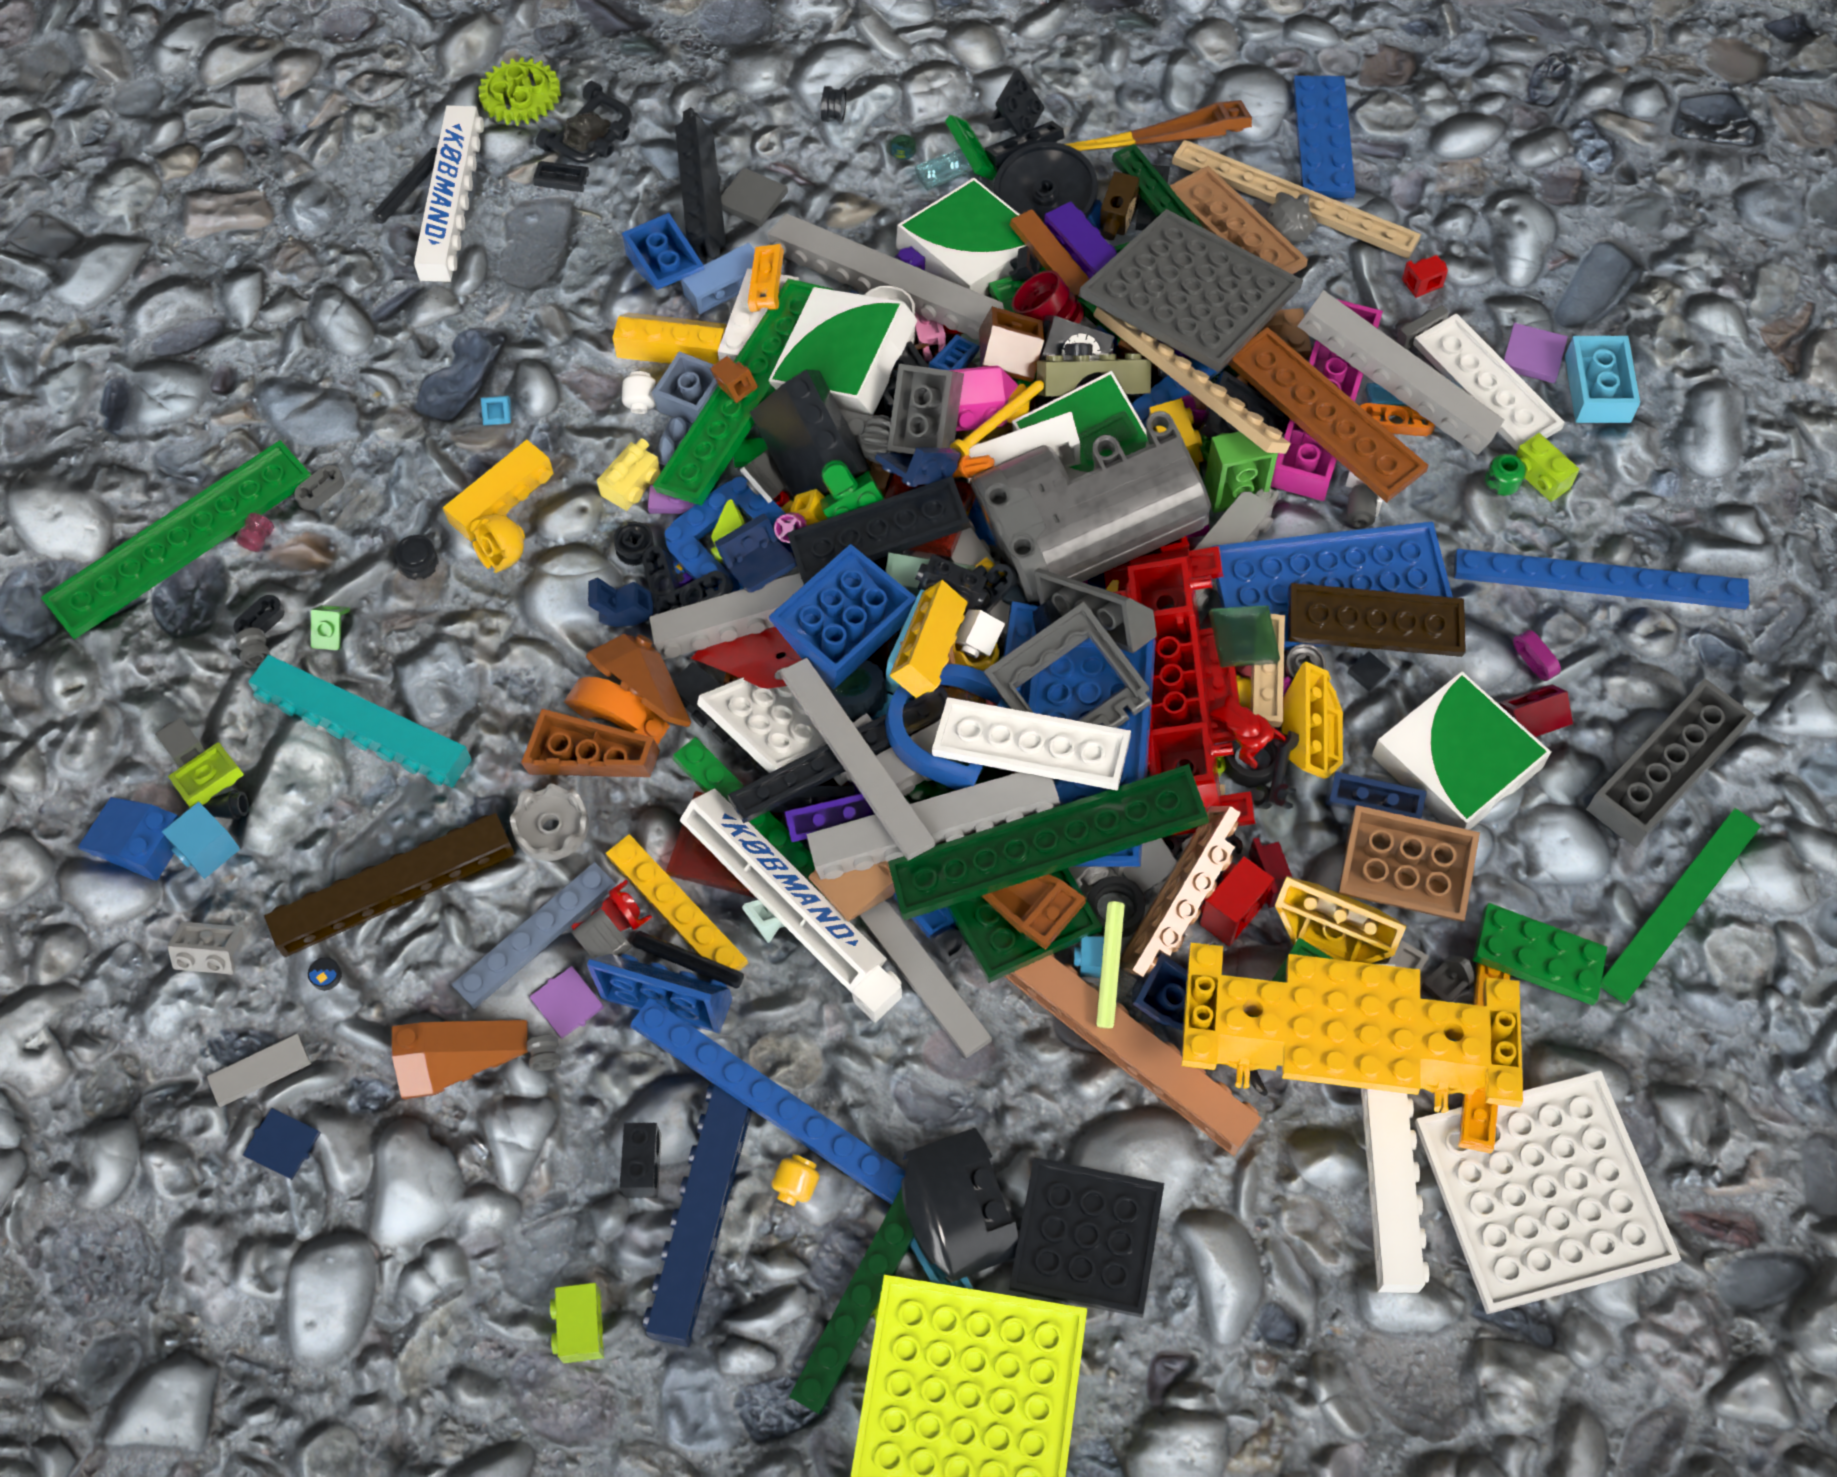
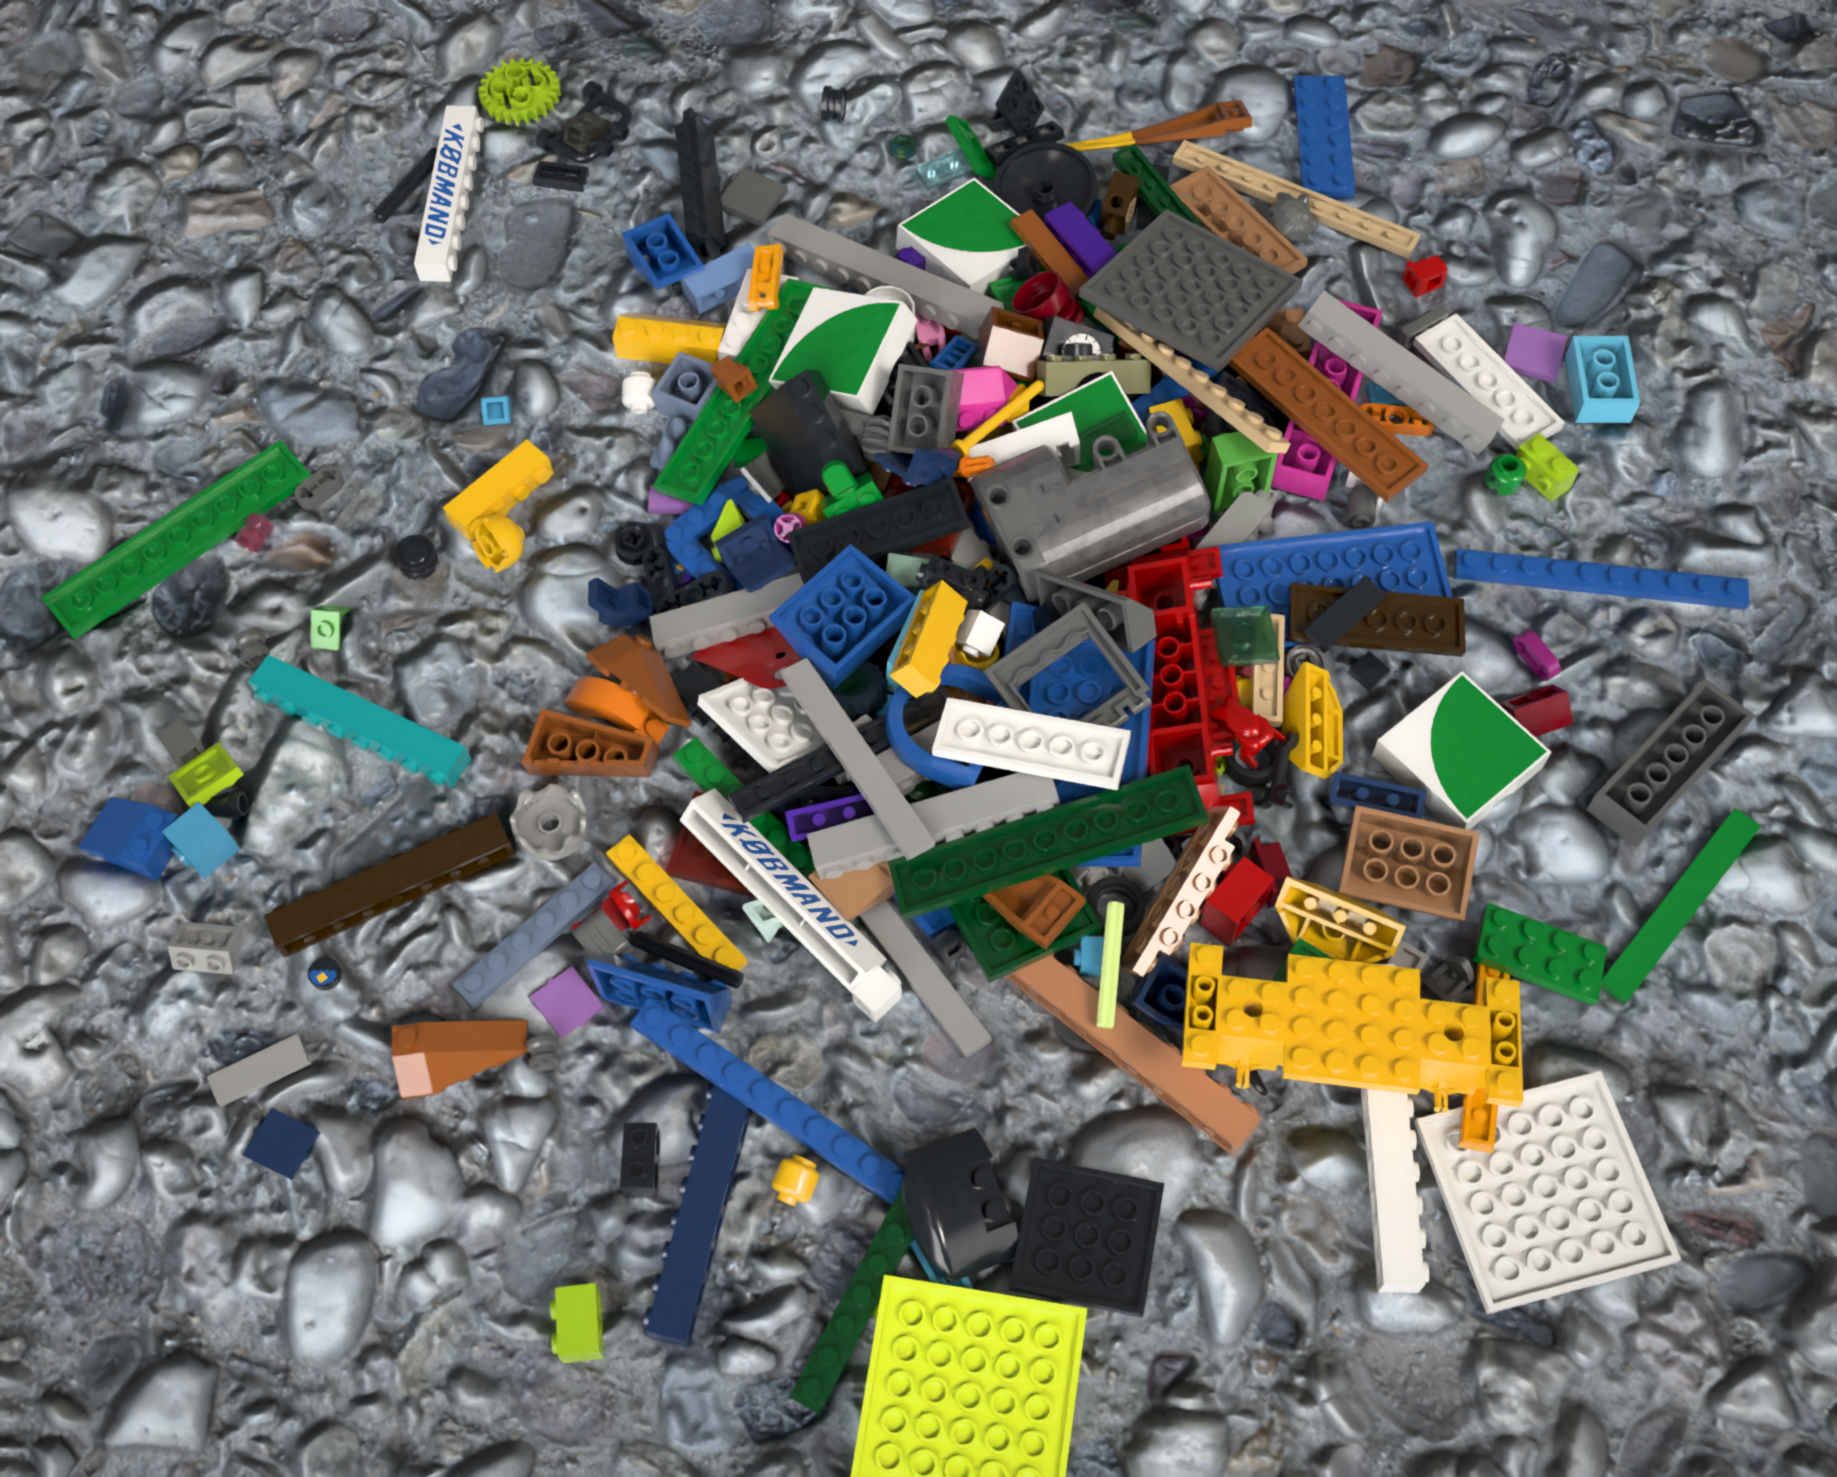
black beam [233,595,285,634] -> none
light yellow brick [597,438,661,511] -> none
none -> black tile [1303,576,1386,653]

